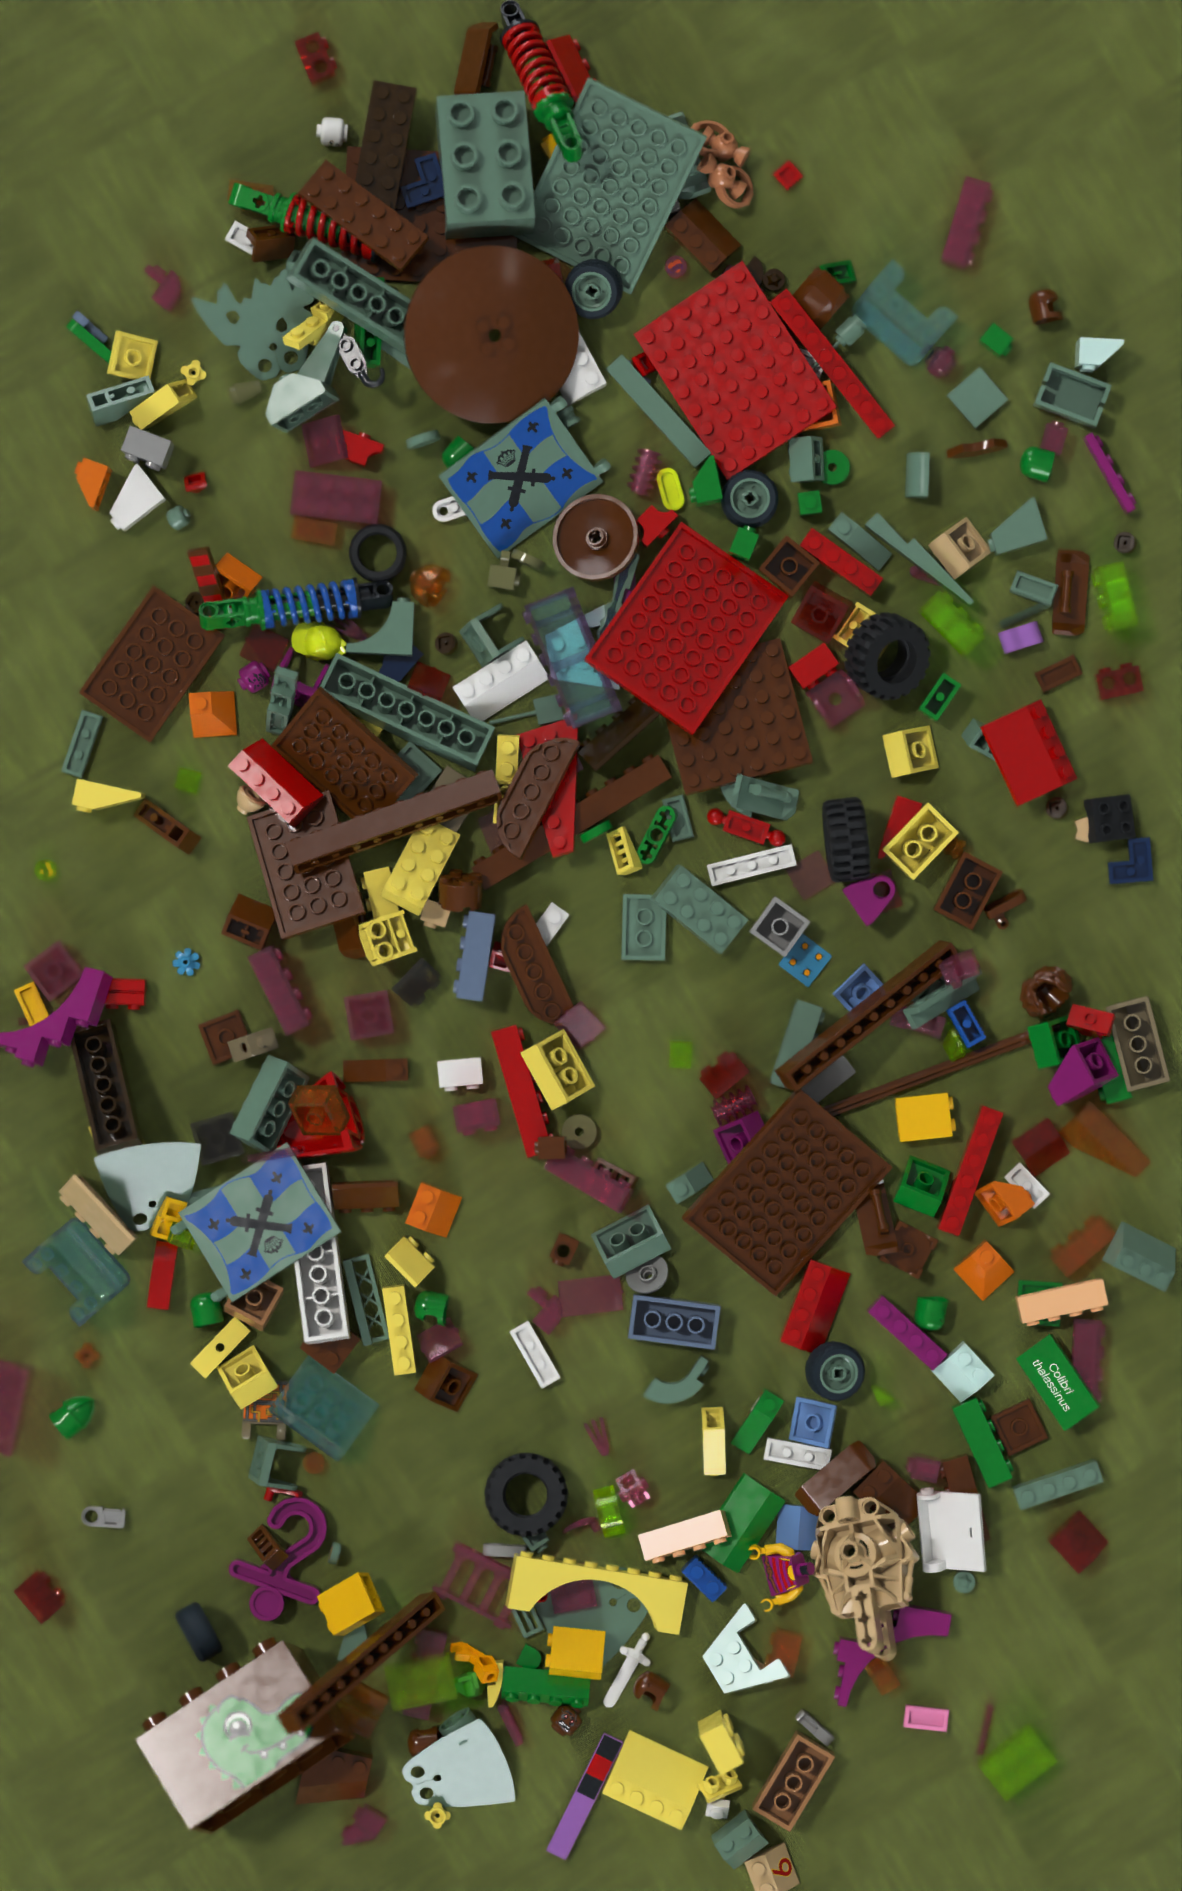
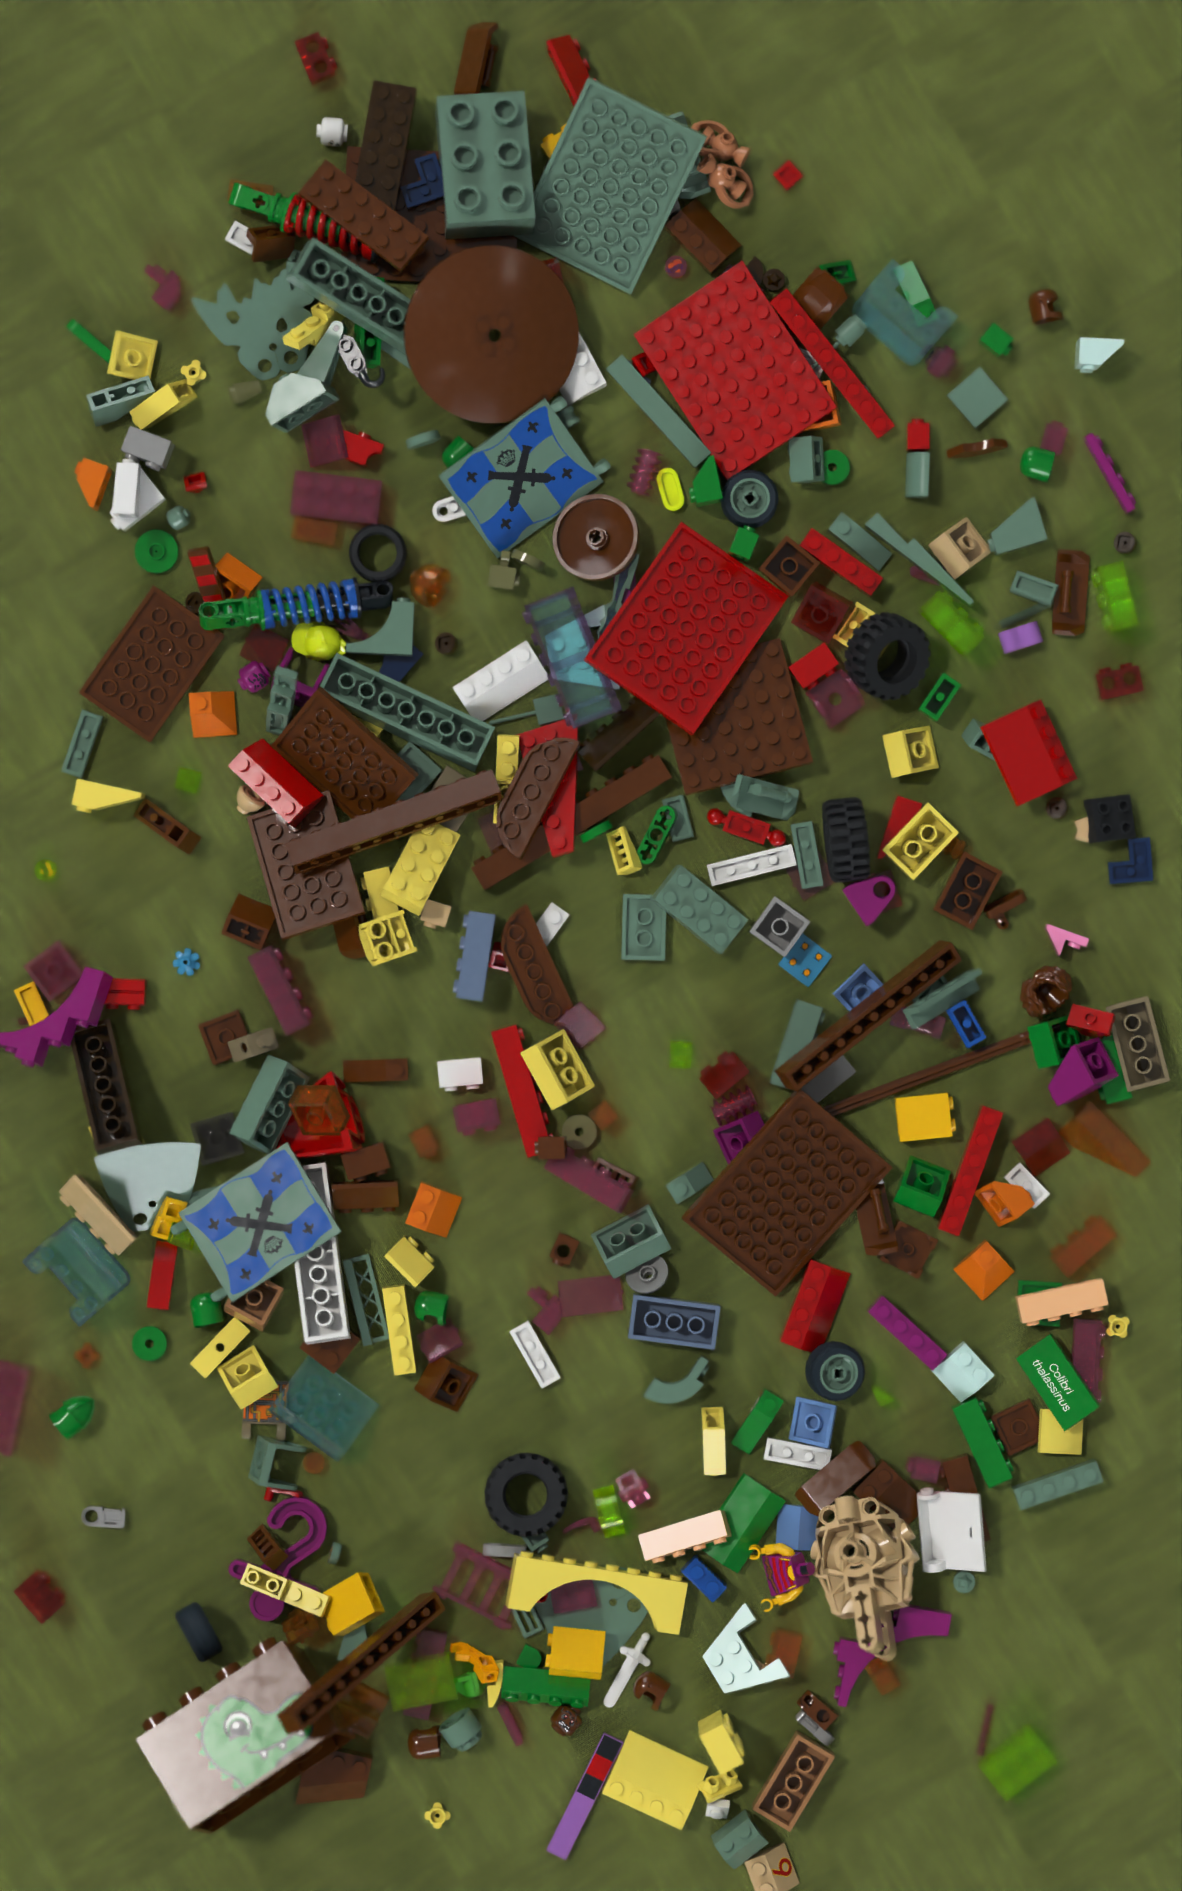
sand blue bar [72,311,108,344] -> none
clear pink piece [242,1146,305,1163] -> none
clear pink slope [340,1803,388,1846] -> none
clear pink brick [344,990,395,1040] -> none
clear smoke slope [392,957,442,1007] -> none
piece [402,1718,515,1807] -> none
clear red piece [407,662,451,701] -> none
reddish brown brick [439,869,483,912] -> none
sand green hose [459,603,525,668] -> none
piece [500,0,582,162] -> none
wheel [564,259,623,319] -> none
clear pink piece [584,1417,609,1456] -> none
red brick [637,505,678,548] -> none
green brick [796,490,822,517] -> none
bright pink tile [903,1704,949,1732] -> none
green helmet [914,1296,949,1331] -> none
clear pink brick [939,948,981,989] -> none
clear pink brick [940,176,994,270] -> none
clear neon green slope [943,1029,966,1062] -> none
sand green piece [1033,362,1112,429] -> none
reddish brown tile [1034,654,1083,693] -> none
clear red slope [1047,1510,1108,1575] -> none
sand green slope [1102,1221,1176,1292] -> none
none -> white slope [112,459,141,518]
none -> green piece [132,1326,168,1361]
none -> green piece [135,529,179,574]
none -> light yellow slope [240,1563,331,1617]
none -> clear orange piece [282,1608,320,1645]
none -> reddish brown brick [341,1140,392,1183]
none -> clear orange brick [588,1099,618,1131]
none -> sand green plate [790,821,823,889]
none -> reddish brown leg [796,1689,839,1731]
none -> green slope [892,261,938,330]
none -> red brick [906,419,930,451]
none -> light yellow tile [1038,1409,1083,1455]
none -> bright pink slope [1045,924,1089,956]
none -> light yellow plate [1106,1315,1130,1338]

